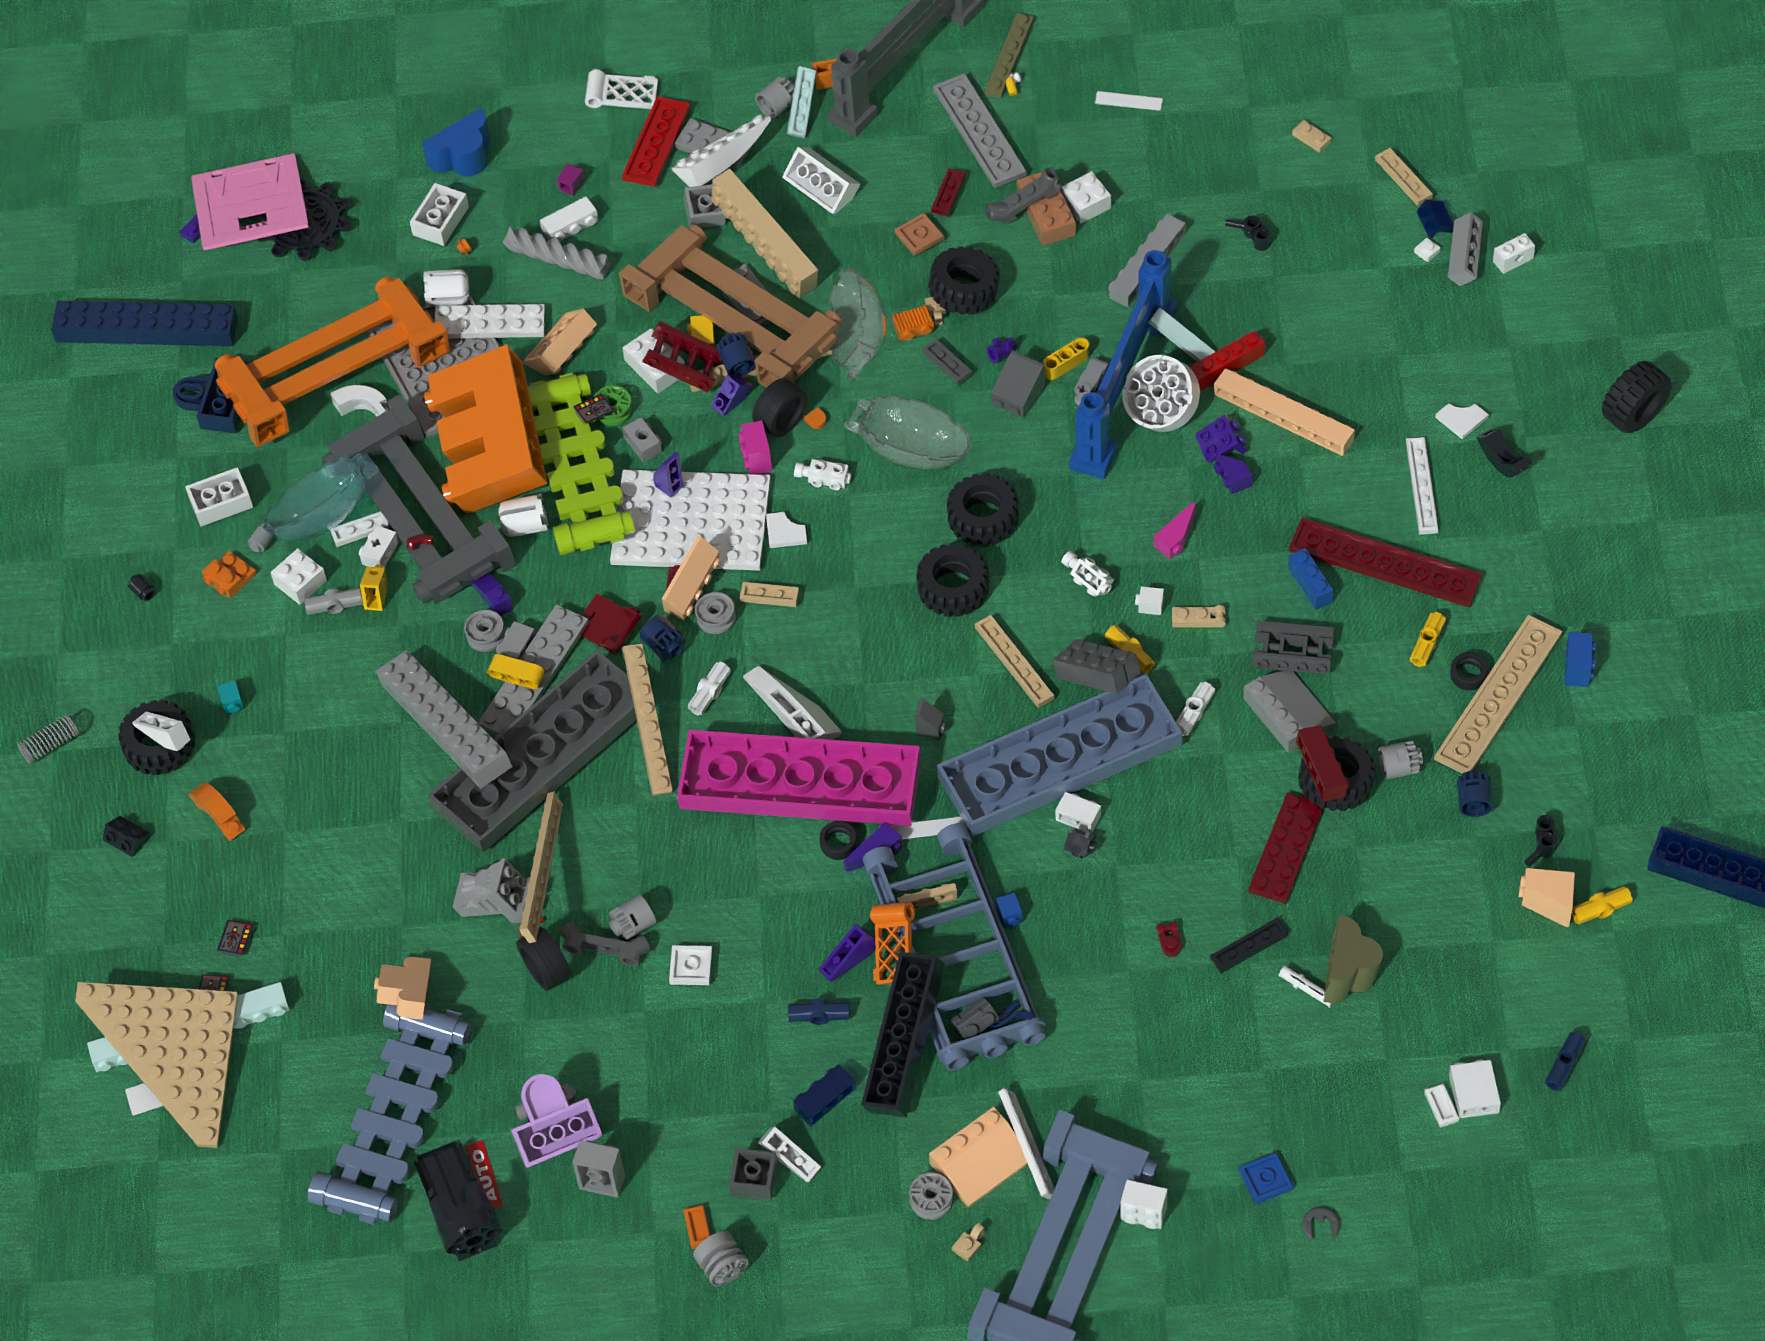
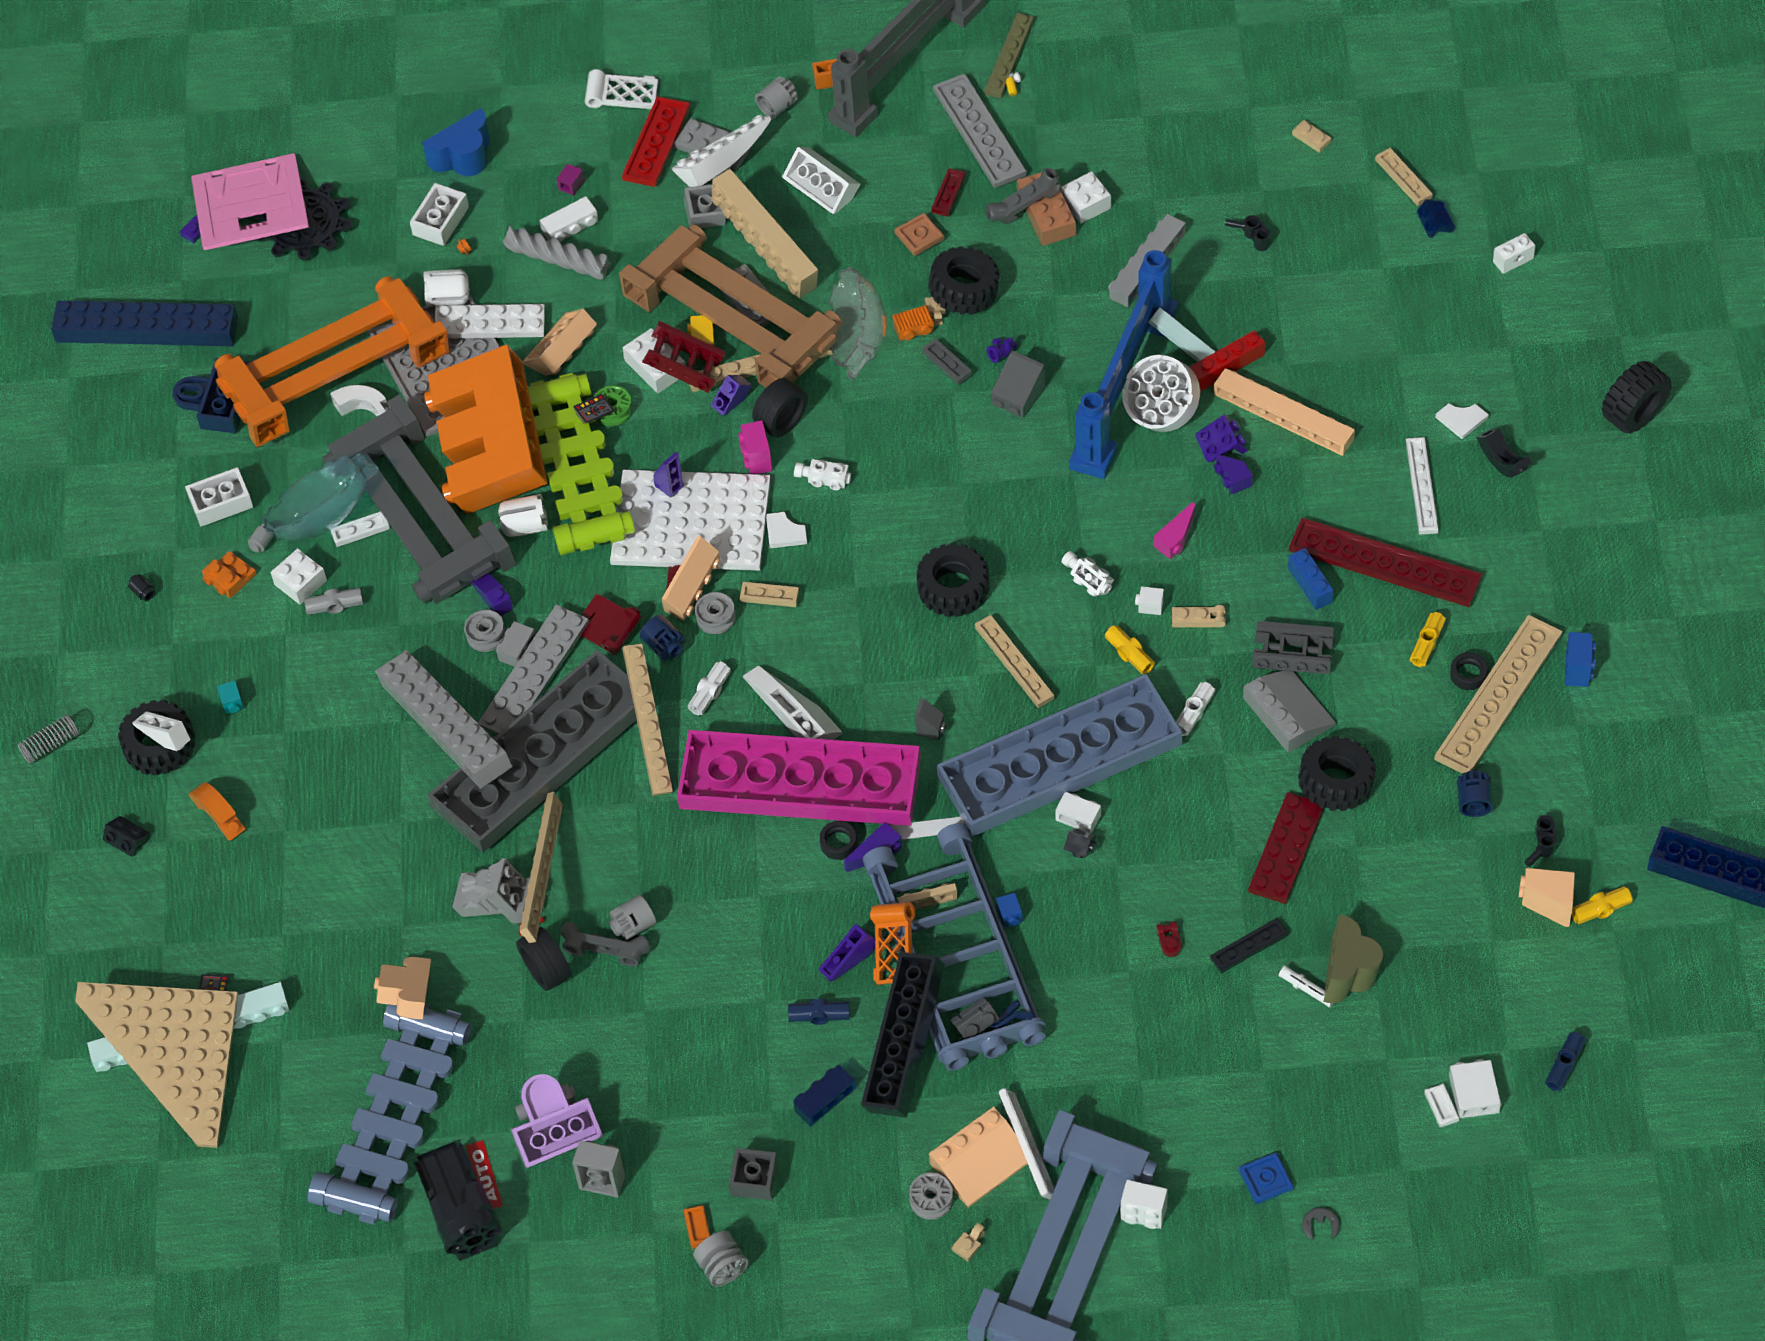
white sticker [125,1083,163,1116] -> none
piece [217,920,254,956] -> none
white brick [359,525,399,567] -> none
yellow torso [360,564,388,611] -> none
dark red arm [406,534,434,550] -> none
yellow beam [487,654,545,689] -> none
light grey brick [622,417,662,463] -> none
white plate [669,945,712,985] -> none
dark blue gear [716,333,756,376] -> none
white slope [758,1127,821,1183] -> none
light aqua tile [787,66,816,138] -> none
orange tile [804,407,826,429] -> none
clear windscreen [845,395,970,471] -> none
black tyre [947,473,1019,546] -> none
yellow beam [1043,338,1089,380] -> none
dark grey piece [1053,639,1141,694] -> none
light grey piece [1075,357,1110,406] -> none
white sticker [1095,91,1163,111] -> none
dark red brick [1296,725,1349,802] -> none
light grey gear [1378,741,1423,780] -> none
white plate [1414,238,1440,262] -> none
light grey brick [1448,212,1483,286] -> none

